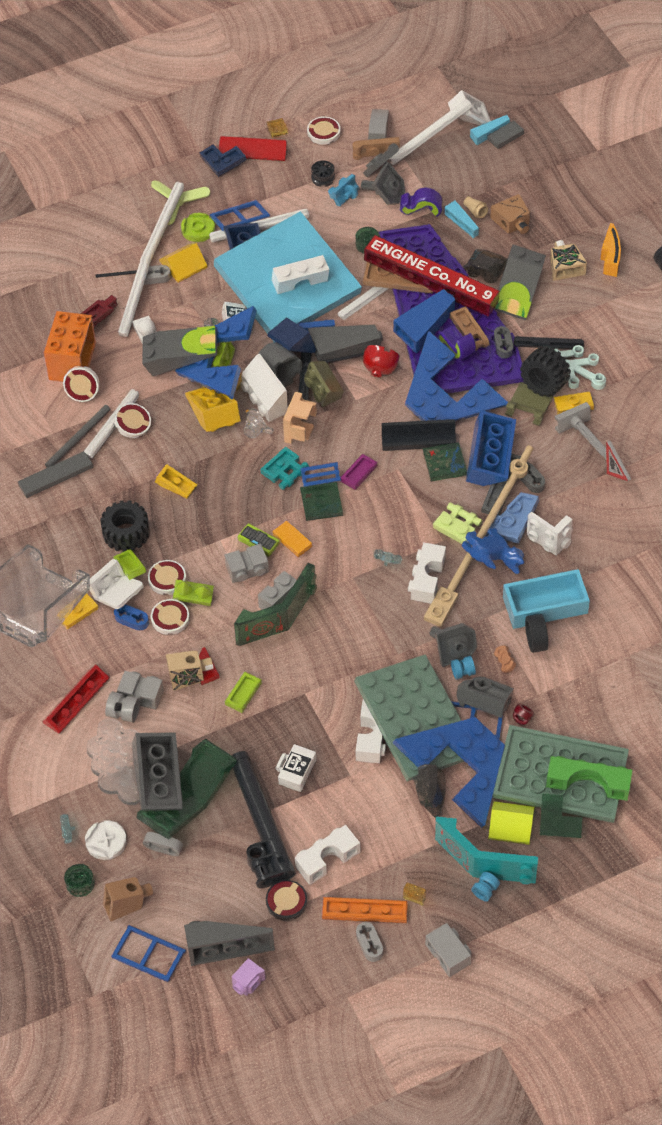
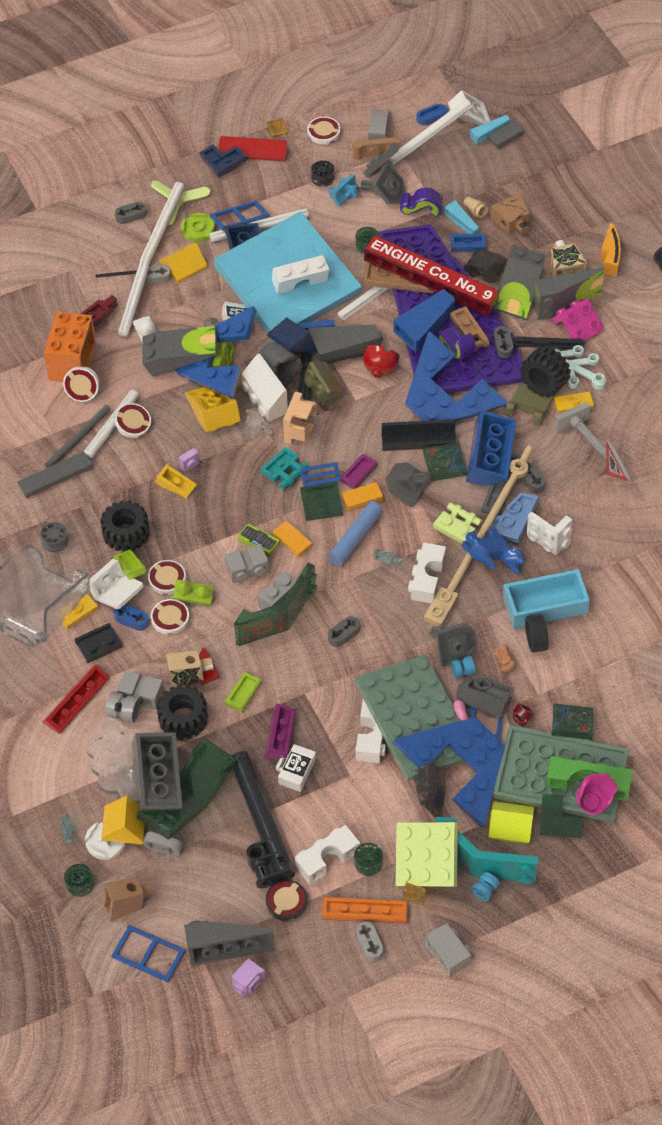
none -> dark grey wheel [40,522,69,552]
none -> black plate [74,623,122,664]
none -> yellow slope [101,795,145,845]
none -> dark grey beam [115,202,147,224]
none -> black tyre [157,685,208,740]
none -> lavender plate [179,448,200,473]
none -> magenta slope [264,703,296,759]
none -> dark grey beam [328,616,360,647]
none -> medium blue brick [329,500,383,567]
none -> light orange tile [341,482,383,511]
none -> clear green wheel [354,843,383,876]
none -> dark grey piece [385,462,431,507]
none -> yellowish green plate [396,822,458,887]
none -> blue tile [416,104,448,125]
none -> blue tile [450,233,486,252]
none -> bright pink arm [452,700,469,721]
none -> dark grey slope [533,267,604,320]
none -> dark pink bracket [551,298,604,341]
none -> clear green tile [552,703,593,740]
none -> dark pink hair [576,773,618,815]

